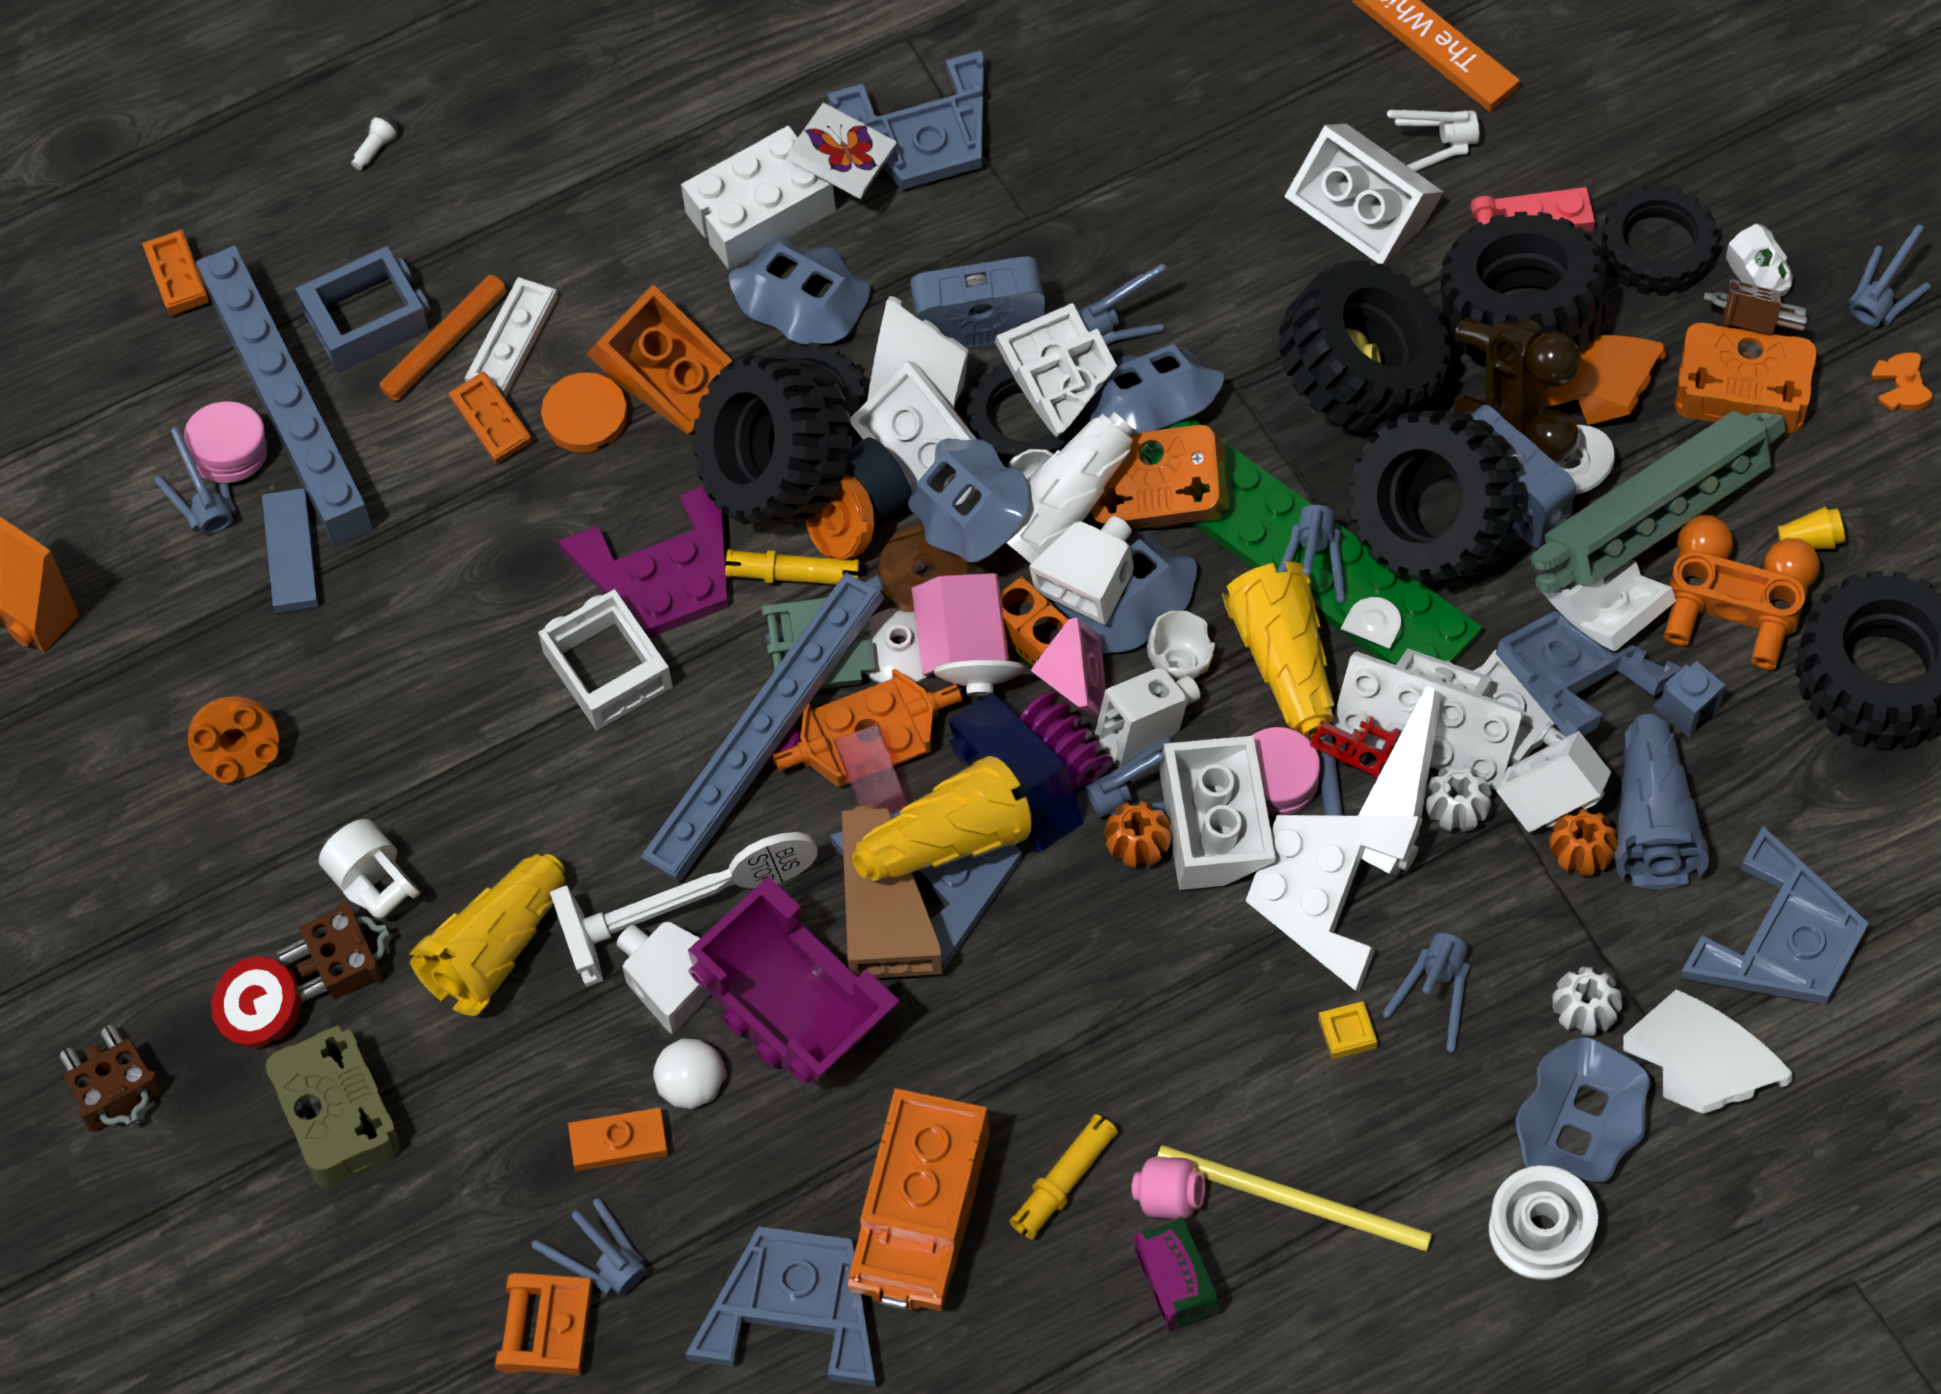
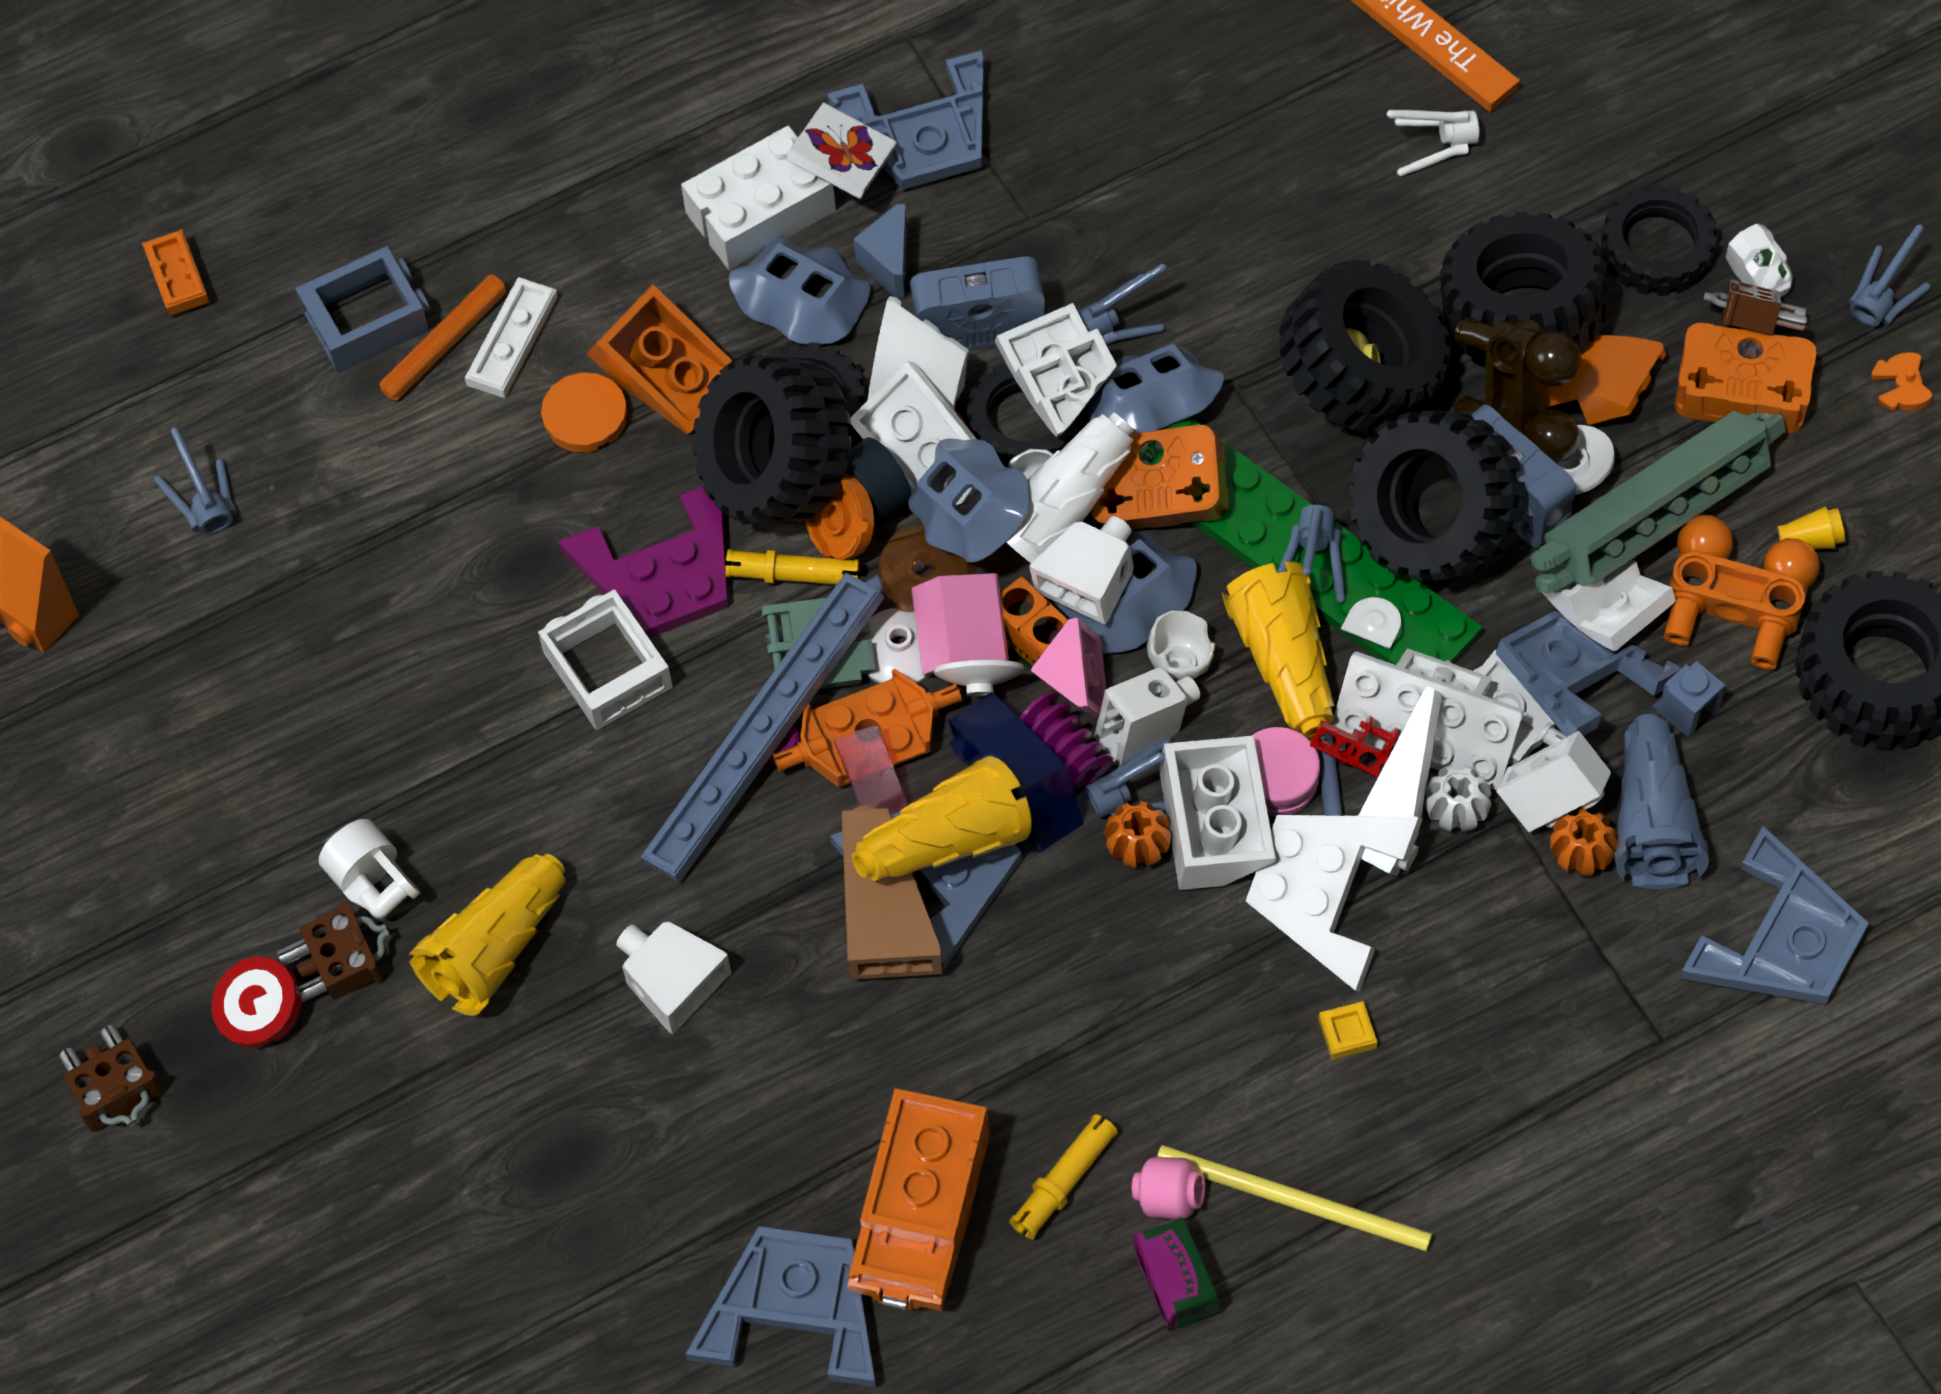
bright pink head [184,401,268,483] -> none
orange plate [188,696,279,783] -> none
sand blue brick [196,245,373,548] -> none
sand blue tile [262,488,319,614] -> none
olive axle [266,1026,401,1188] -> none
white piece [351,114,398,170] -> none
orange plate [448,371,532,465] -> none
orange plate [495,1273,593,1375] -> none
sand blue plant [531,1198,646,1296] -> none
white piece [550,832,818,987] -> none
orange plate [568,1107,668,1172] -> none
white hair [653,1038,727,1109] -> none
magenta cylinder [688,876,900,1085] -> none
white slope [1285,124,1444,265] -> none
sand blue plant [1382,933,1470,1053] -> none
coral plate [1470,187,1595,232] -> none
white wheel [1489,1166,1598,1280] -> none
sand blue piece [1516,1037,1650,1182] -> none
white piece [1552,967,1622,1036] -> none
white slope [1623,990,1792,1114] -> none
none -> sand blue slope [853,204,907,298]

